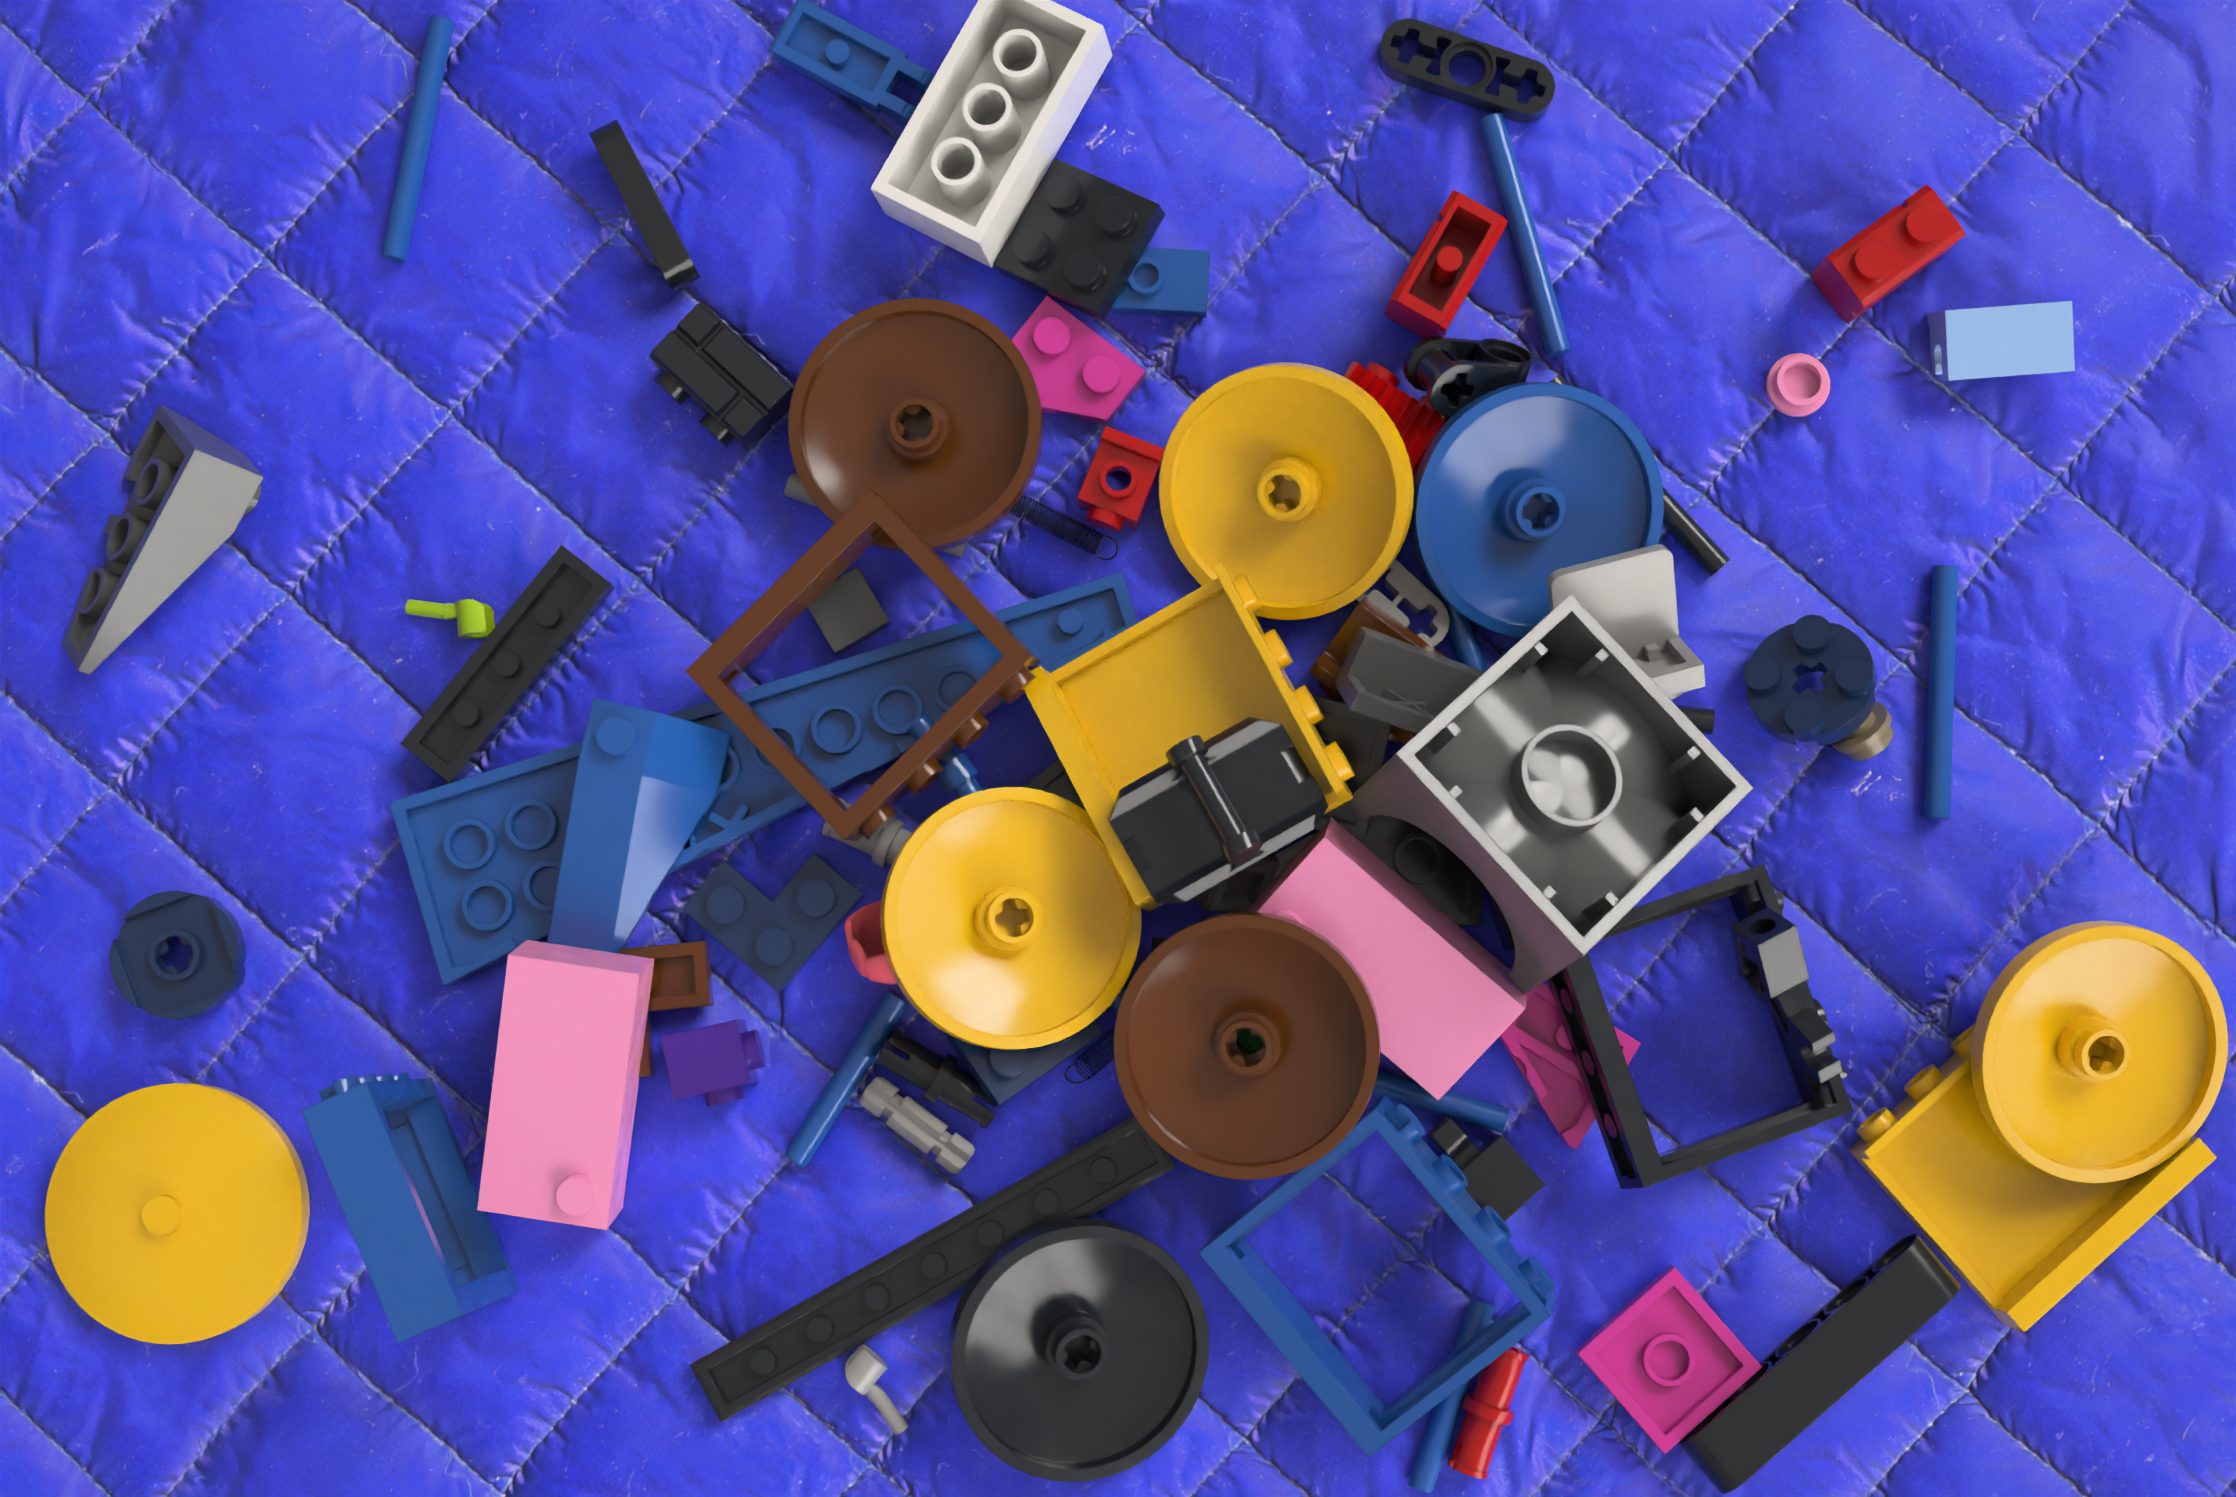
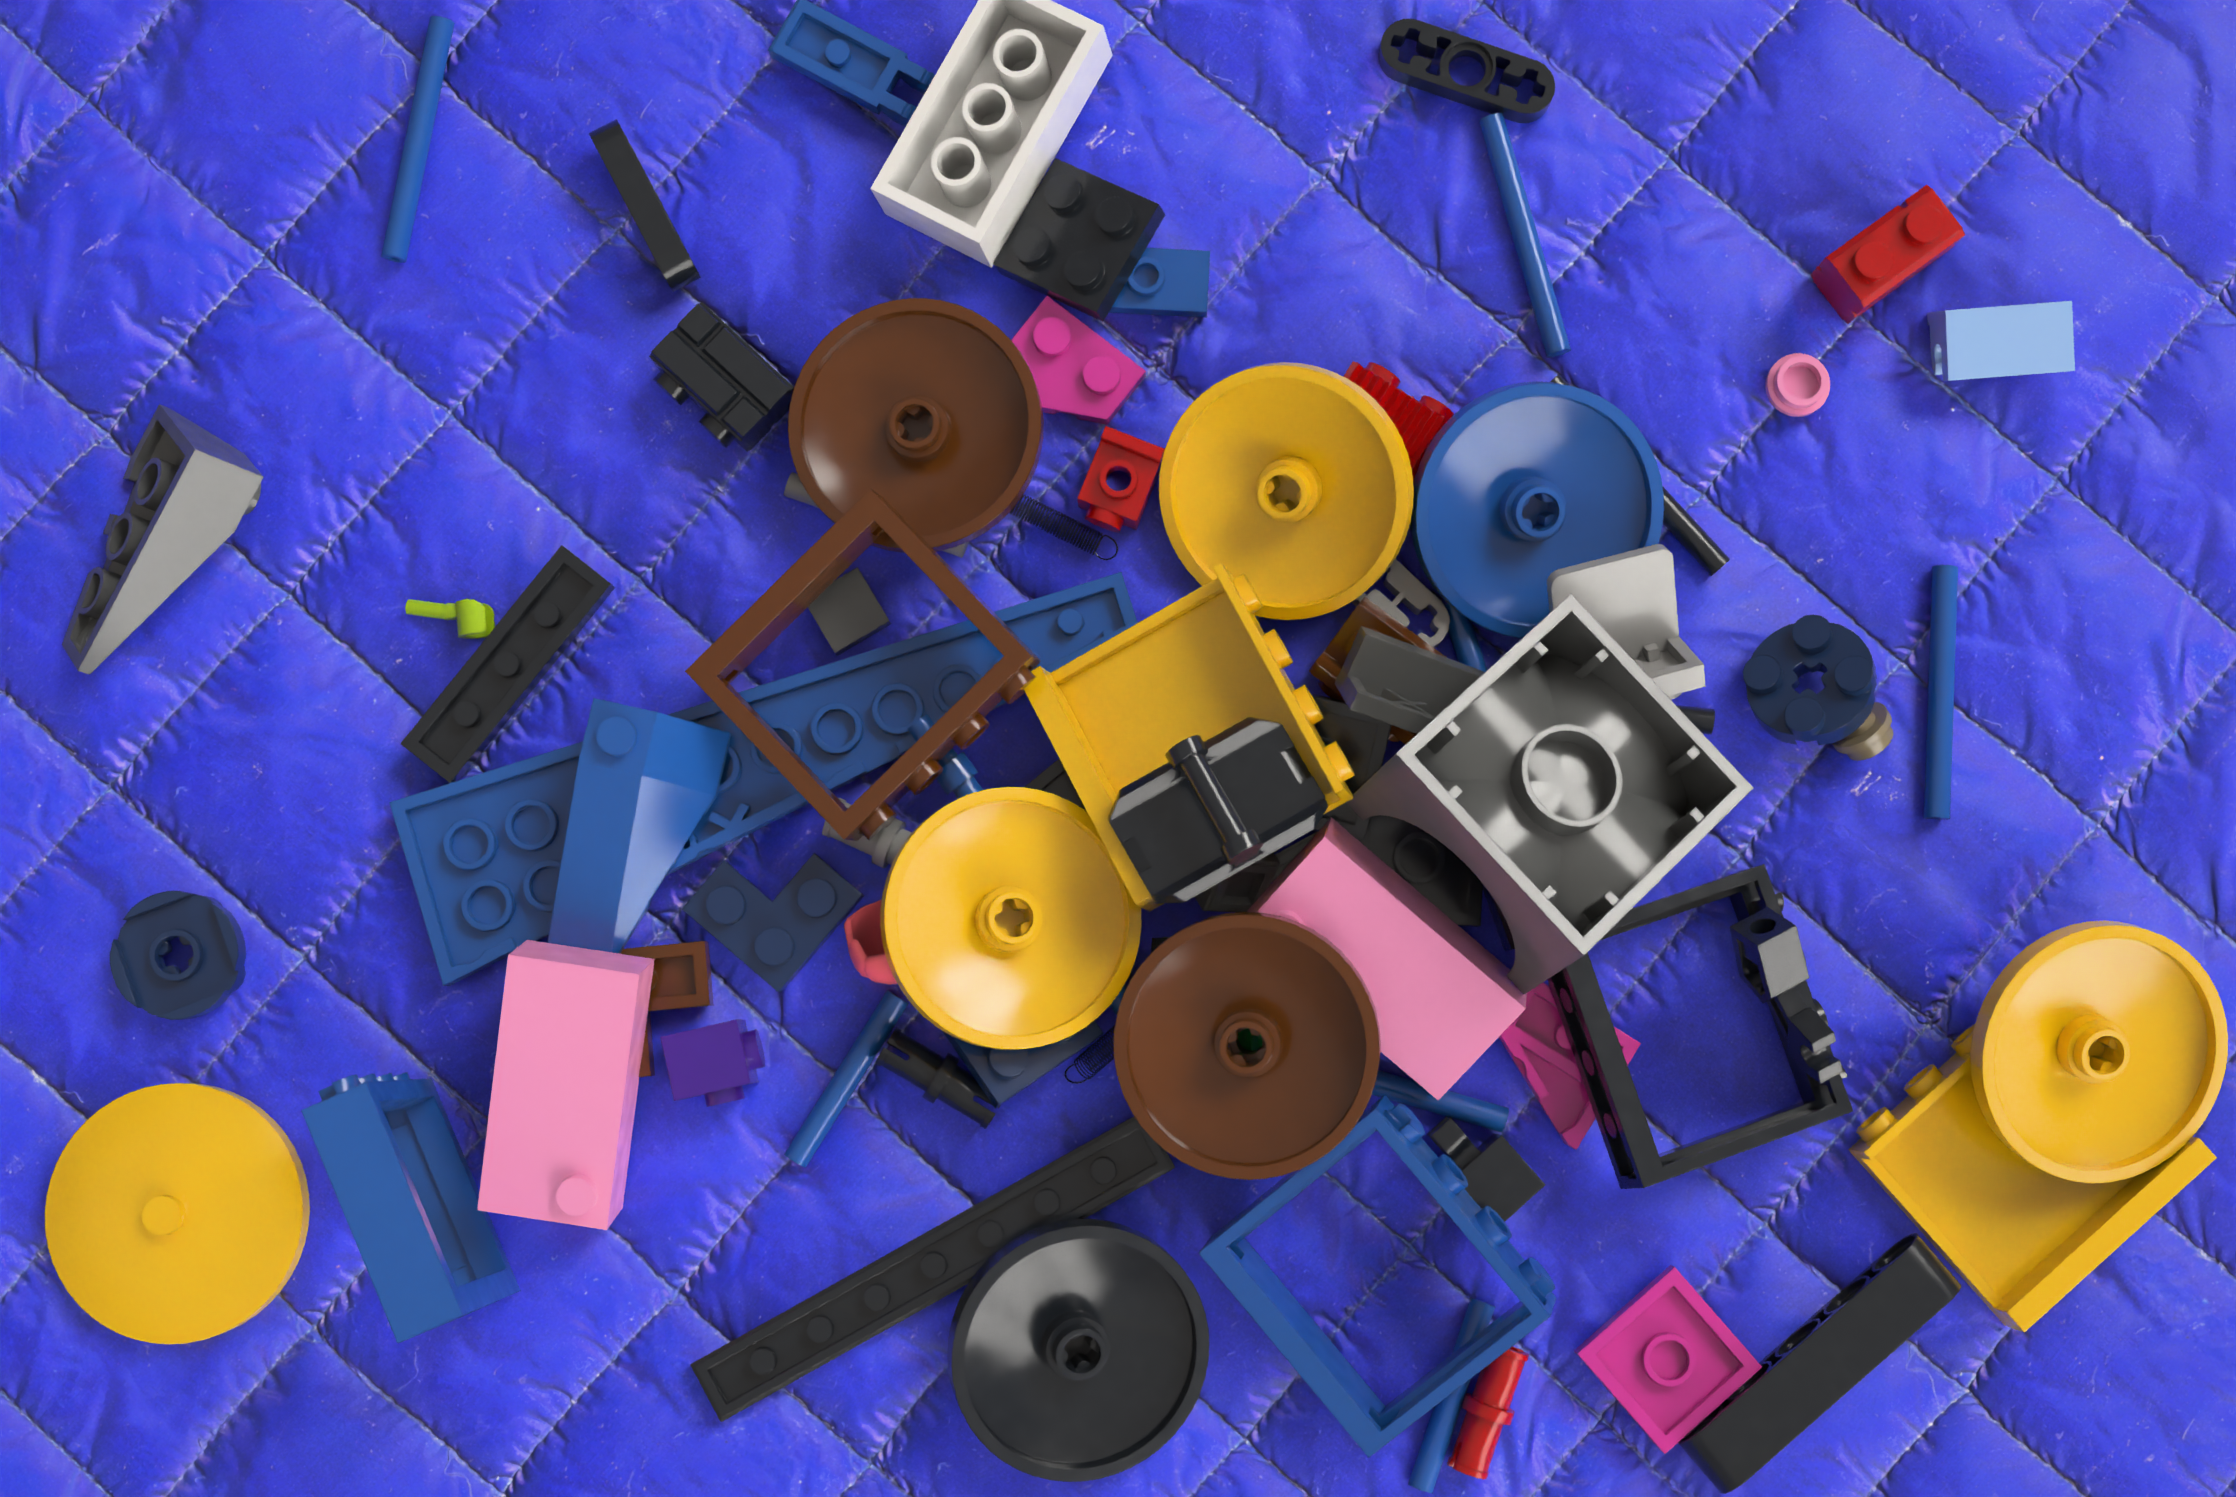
light grey hand [845,1344,909,1435] -> none
light grey axle [859,1076,975,1174] -> none
red brick [1384,190,1508,338] -> none
black piece [1403,336,1533,416] -> none

